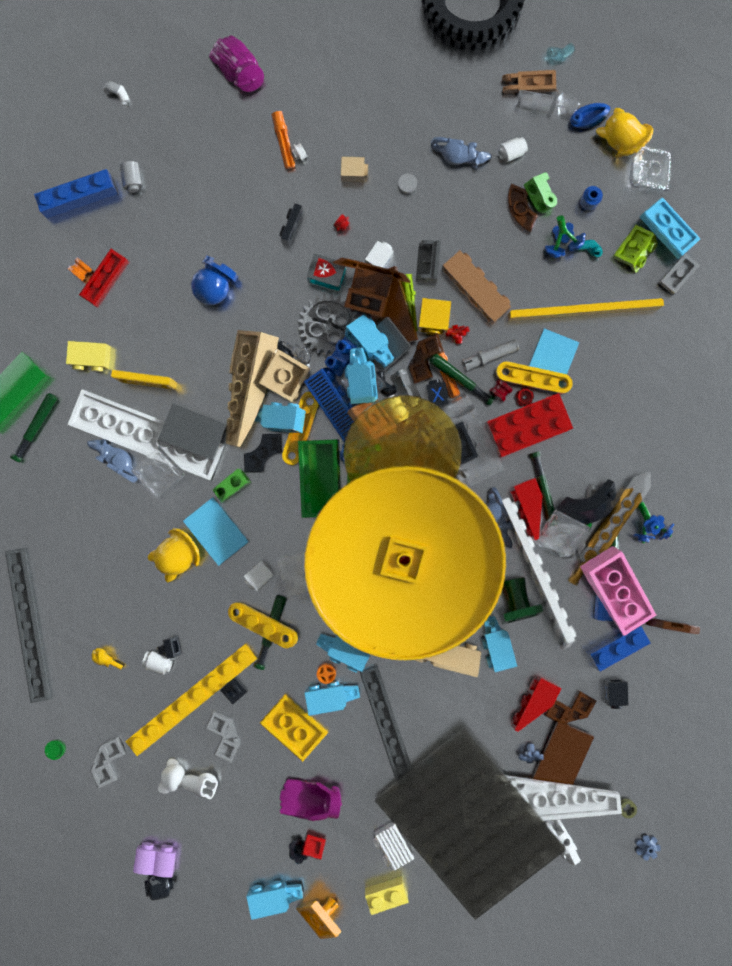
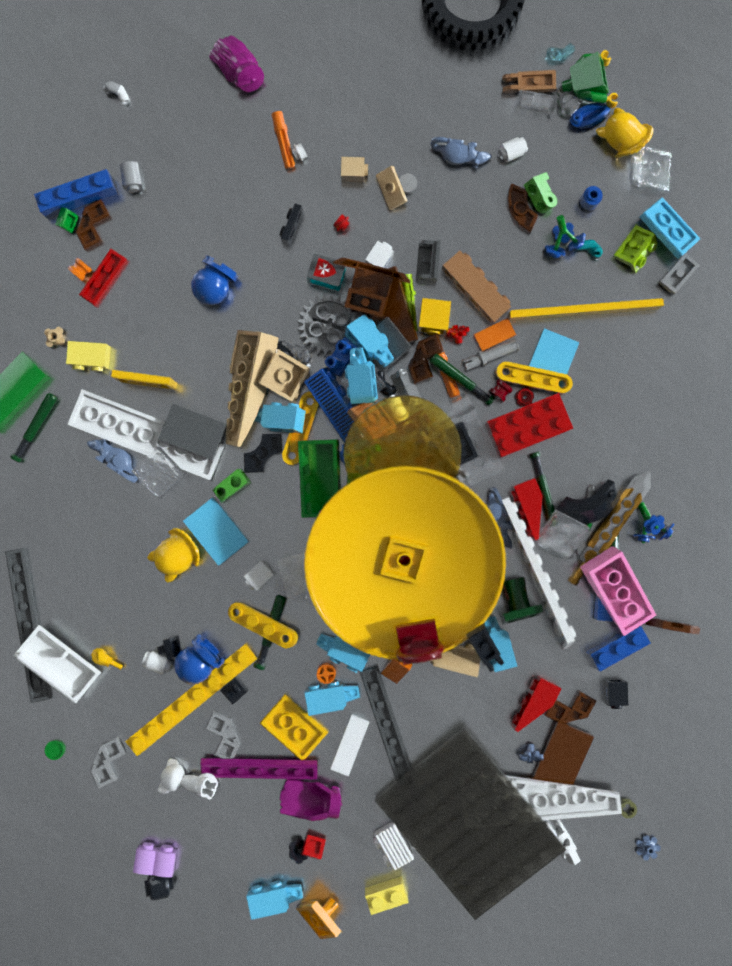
black brick [425,379,449,409] -> none
none -> white container [13,625,101,703]
none -> tan plate [44,327,65,347]
none -> green tile [55,207,79,233]
none -> reddish brown tile [76,199,111,251]
none -> blue tile [174,634,225,684]
none -> magenta tile [200,758,318,780]
none -> white tile [331,714,370,776]
none -> tan plate [376,166,408,210]
none -> orange tile [381,655,412,684]
none -> dark red tile [396,618,444,665]
none -> black hinge [466,624,504,672]
none -> orange tile [473,318,516,352]
none -> green torso [561,50,618,108]

